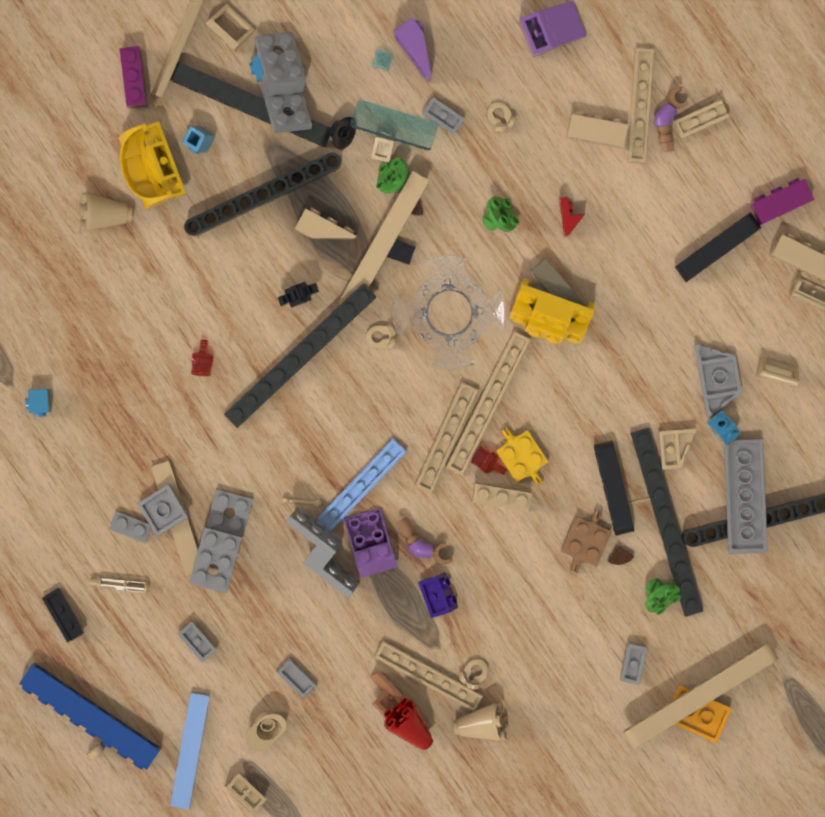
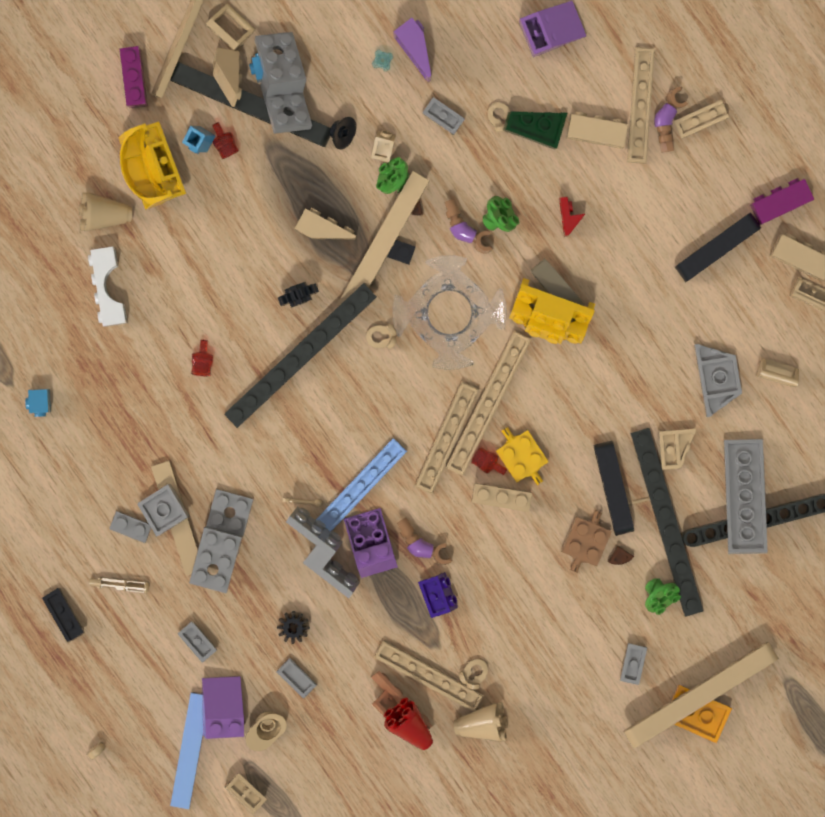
blue brick [19,663,161,770] -> none
pearl dark grey beam [184,152,341,237] -> none
clear light blue piece [350,100,438,150] -> none
dark azure brick [707,410,741,445] -> none
none -> white arch [88,247,128,327]
none -> medium lavender slope [202,676,244,739]
none -> clear red piece [212,122,240,159]
none -> tan slope [213,48,242,107]
none -> black gear [277,611,310,644]
none -> medium nougat piece [444,199,493,254]
none -> dark green wing [503,111,568,149]

